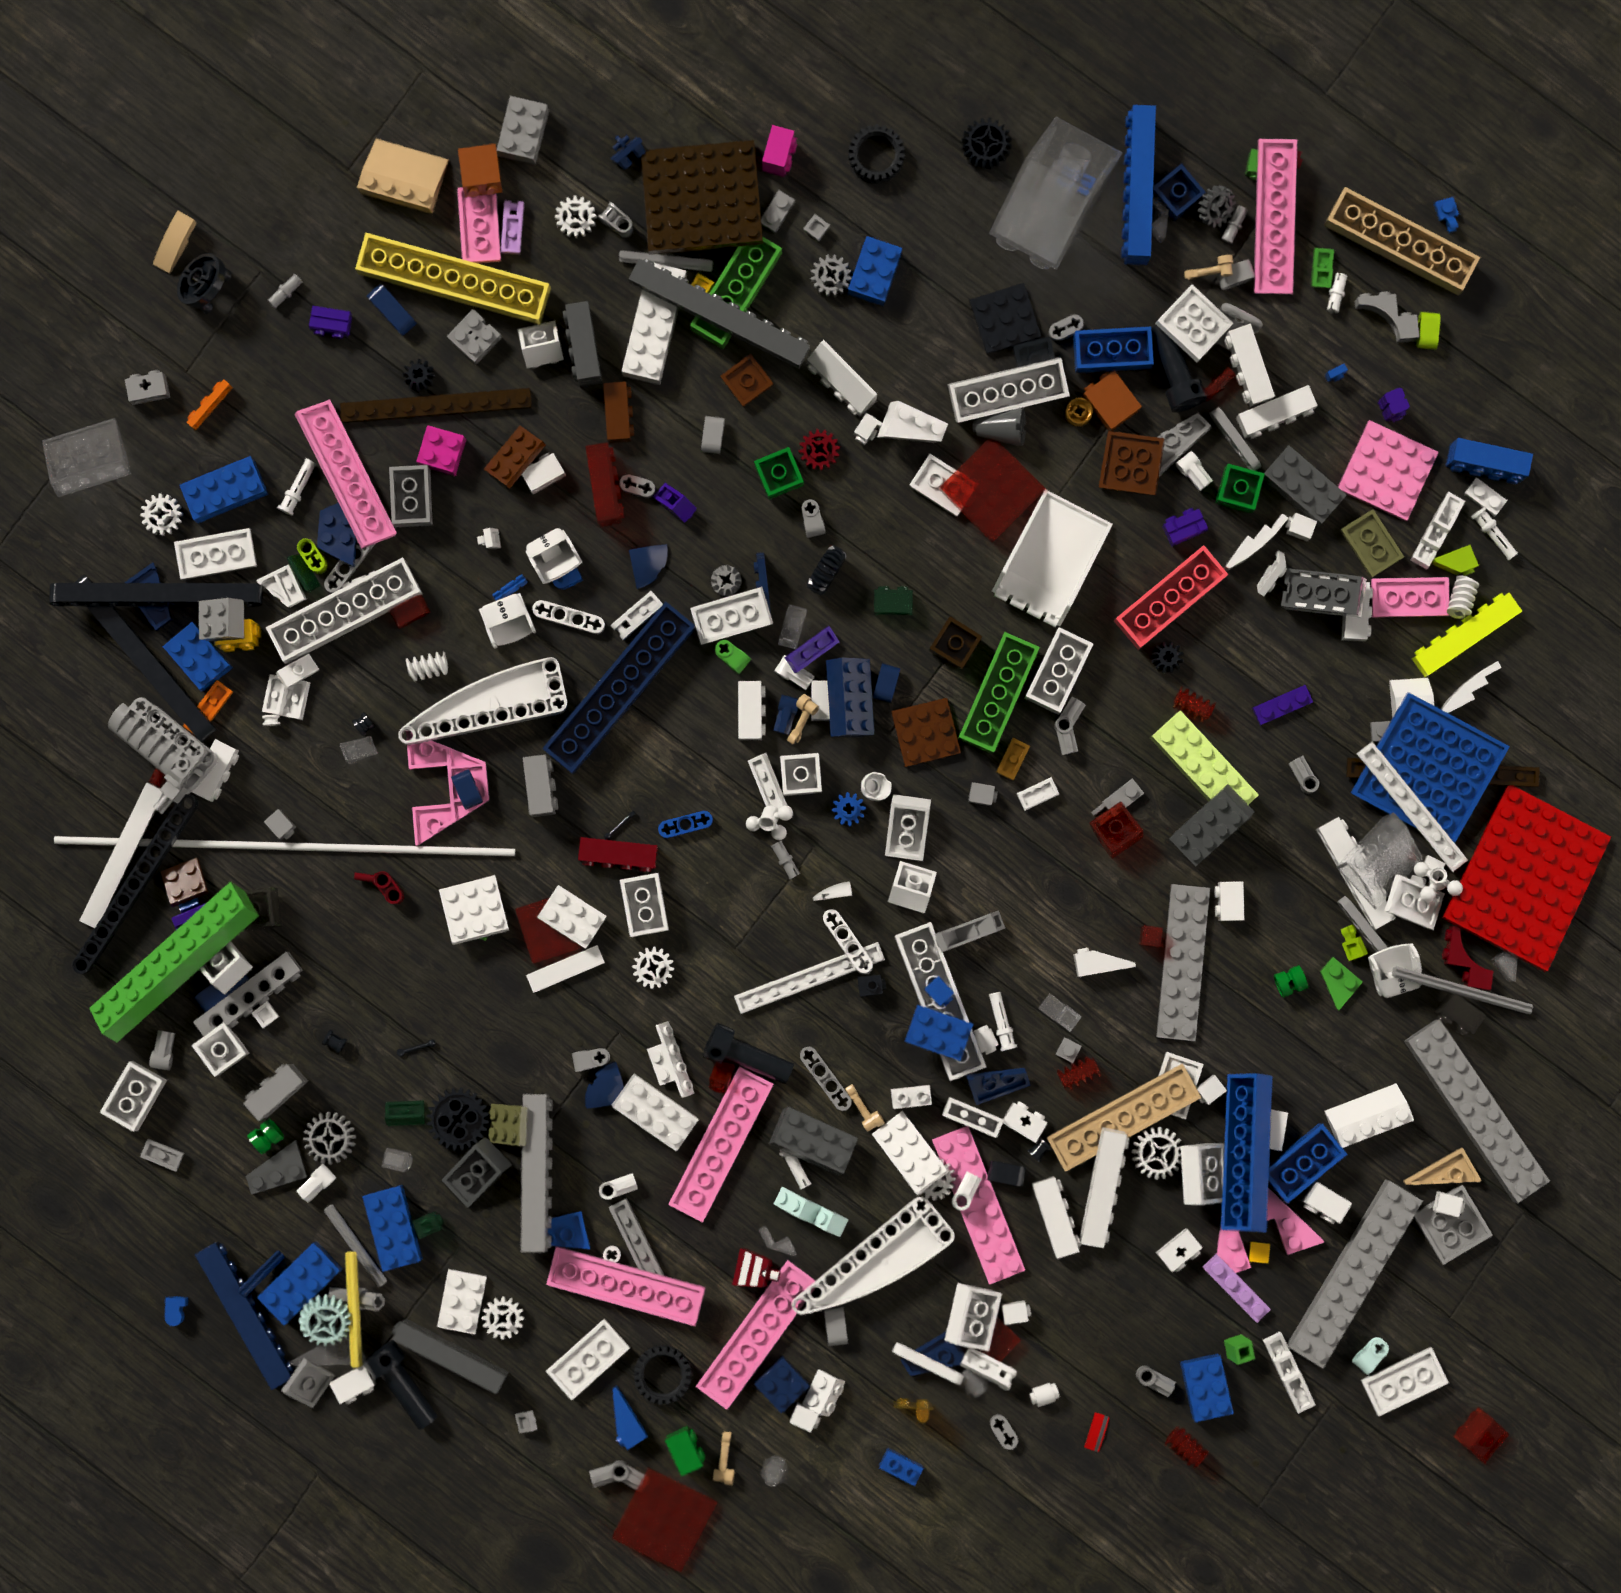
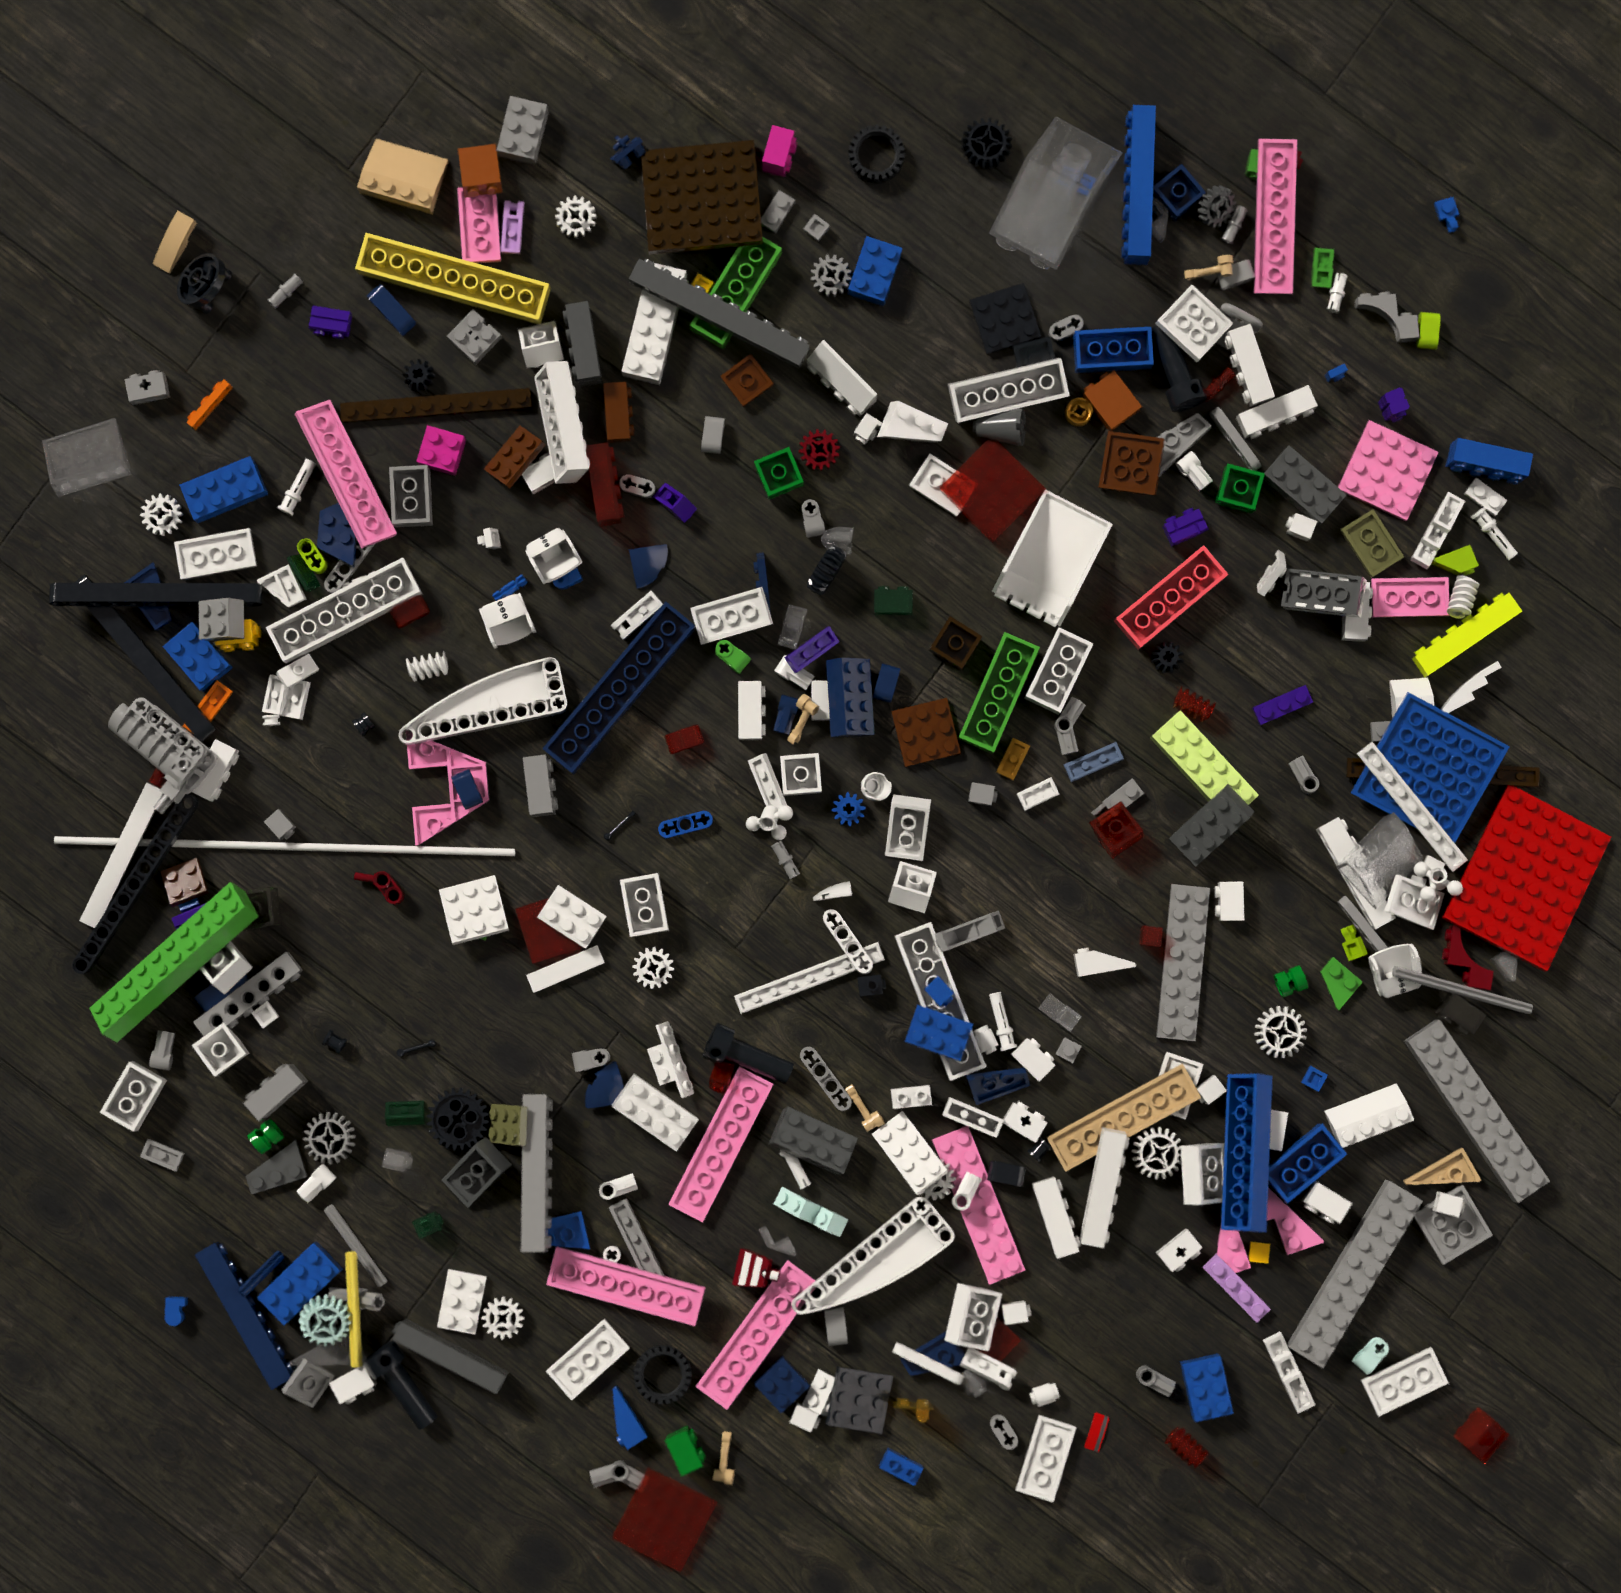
clear slope [340,736,377,764] -> none
blue brick [362,1185,423,1272] -> none
light grey plate [515,1410,537,1433] -> none
white beam [532,600,605,634] -> none
dark red brick [578,837,658,872] -> none
light grey piece [597,202,634,237] -> none
light grey axle [619,251,713,272] -> none
light grey gear [711,565,741,596] -> none
clear head [761,1455,788,1487] -> none
clear red piece [1057,1056,1101,1091] -> none
white slope [1224,514,1288,571] -> none
bright green brick [1224,1334,1255,1365] -> none
tan brick [1324,187,1480,295] -> none
none -> white brick [534,361,590,484]
none -> clear red beam [664,724,705,754]
none -> clear brick [821,527,854,555]
none -> black plate [826,1366,893,1434]
none -> white brick [1011,1038,1055,1082]
none -> white plate [1016,1415,1076,1502]
none -> sand blue tile [1063,742,1124,782]
none -> white gear [1254,1006,1307,1058]
none -> blue plate [1301,1066,1328,1092]

